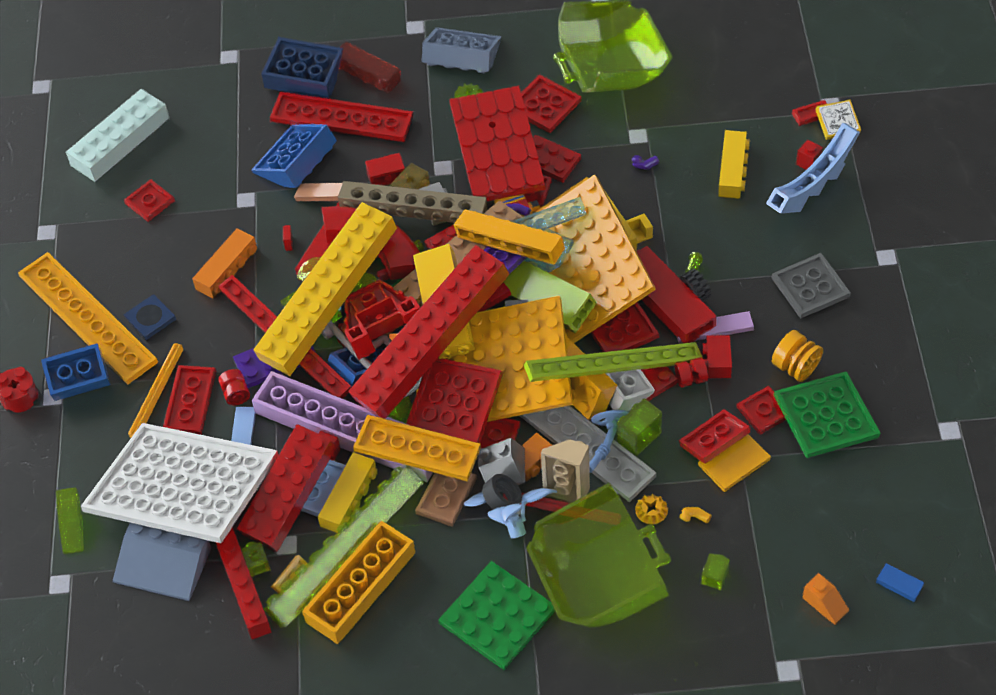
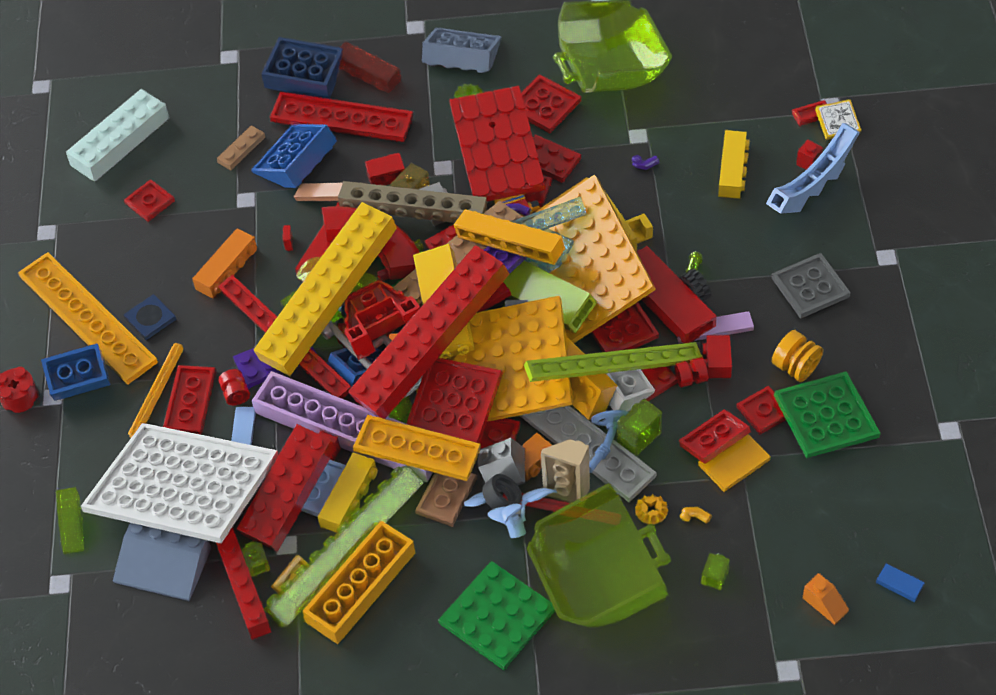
none -> medium nougat plate [217,125,265,170]

